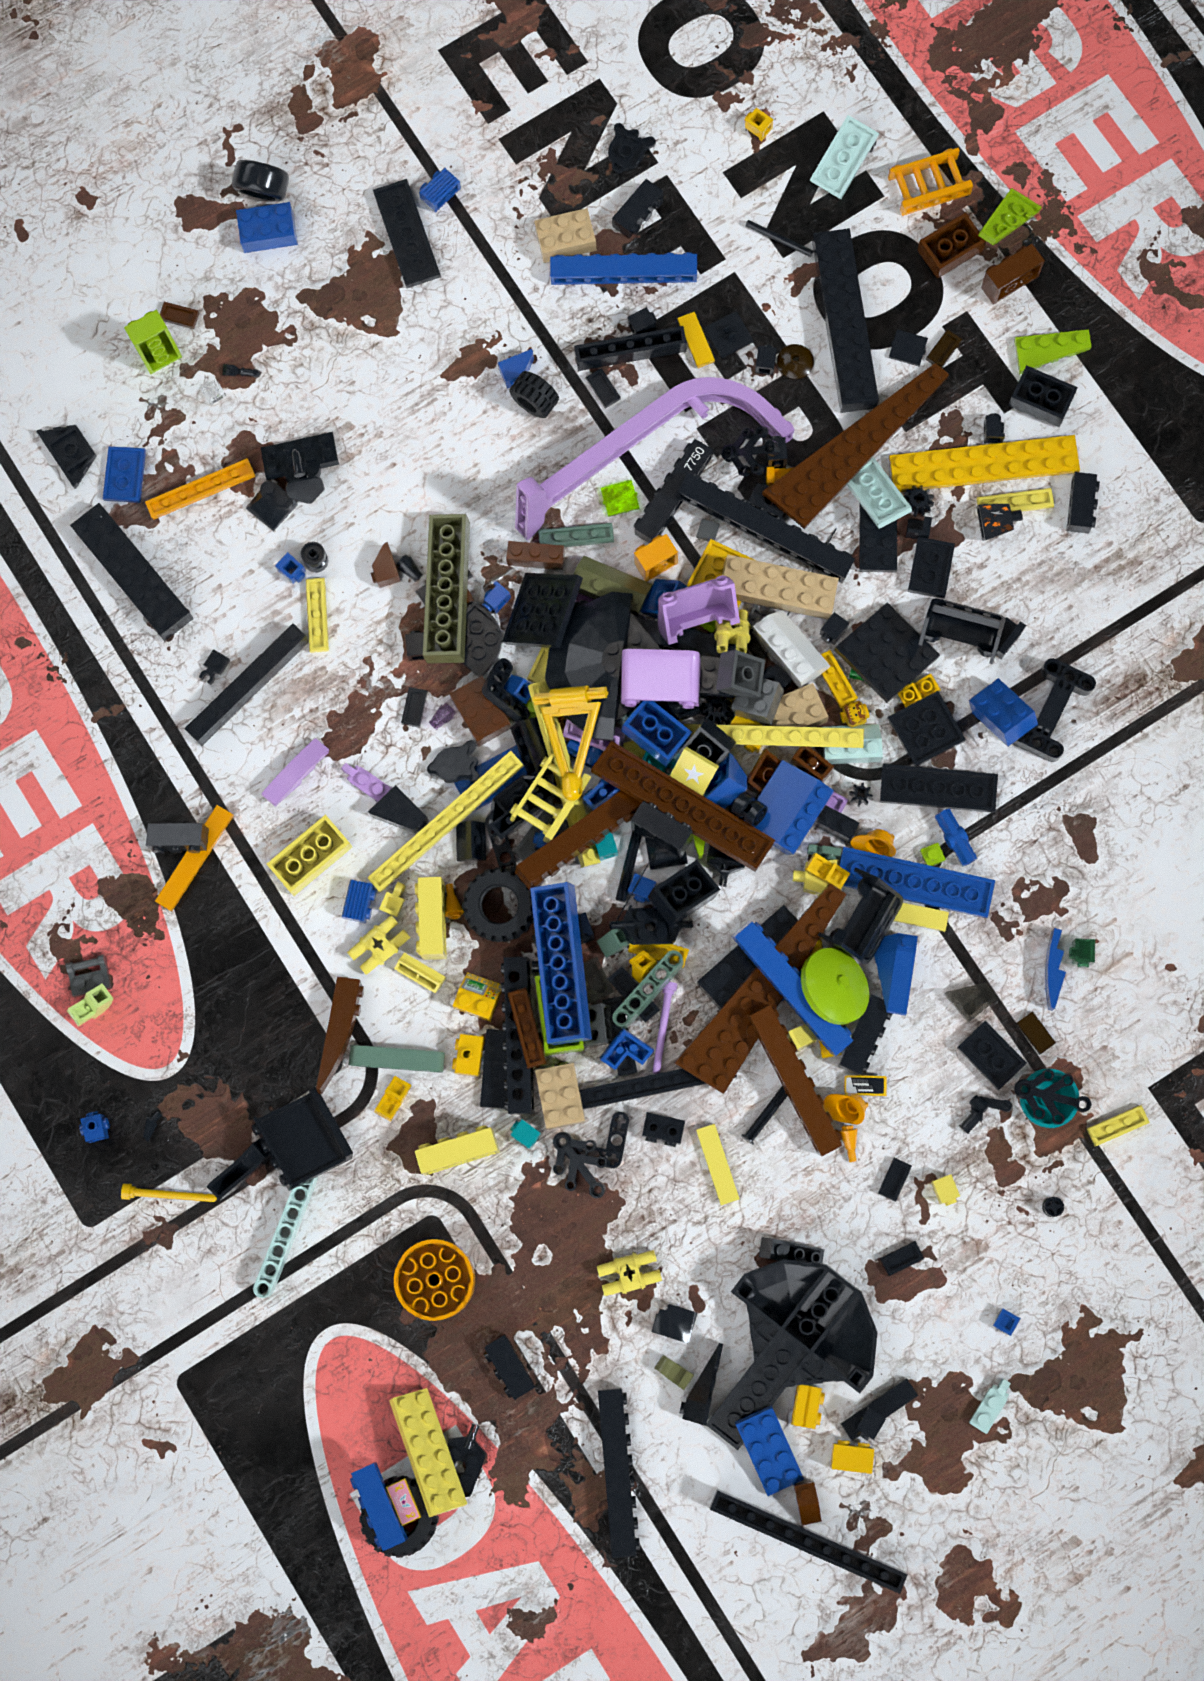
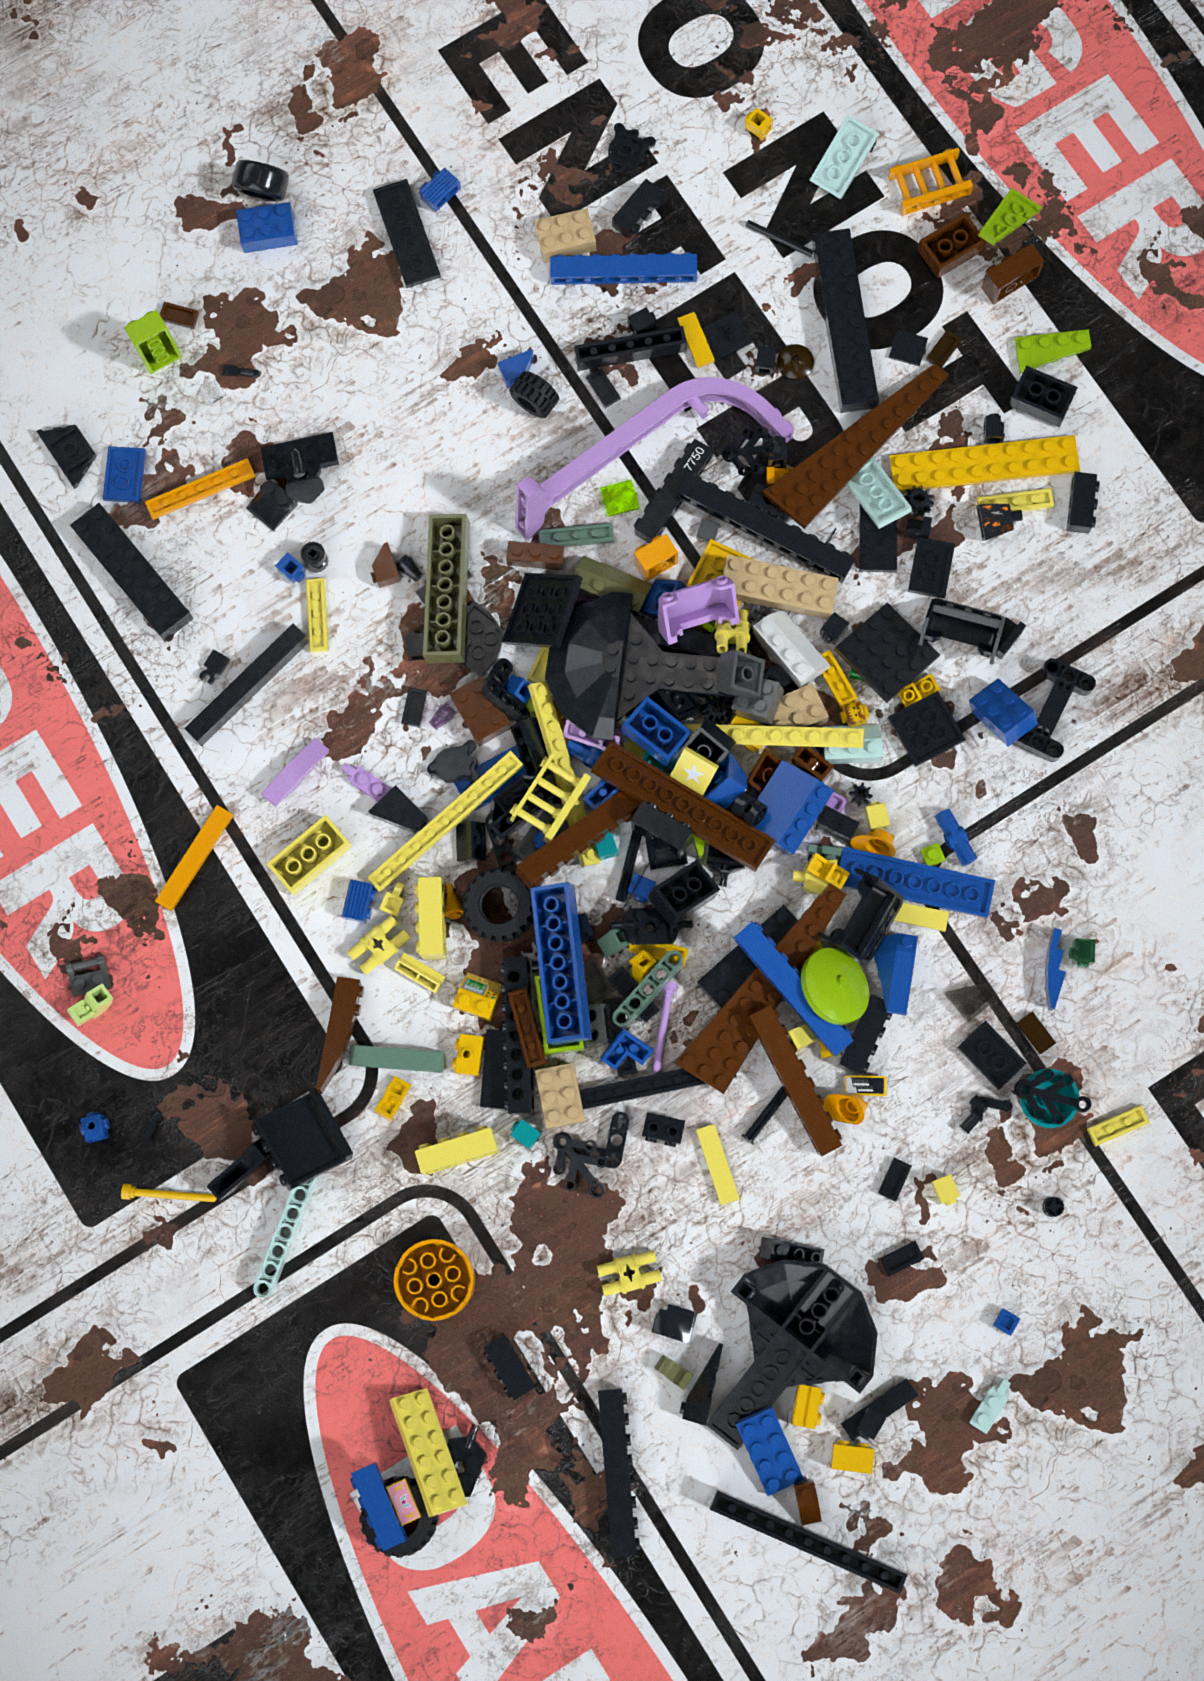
black brick [146,823,209,853] -> none
blue brick [482,581,511,614] -> none
yellow piece [533,686,608,801] -> none
lavender windscreen [621,649,701,709] -> none
light orange cone [839,1125,858,1162] -> none
black plate [879,764,998,813] -> none
none -> light yellow brick [865,801,890,832]

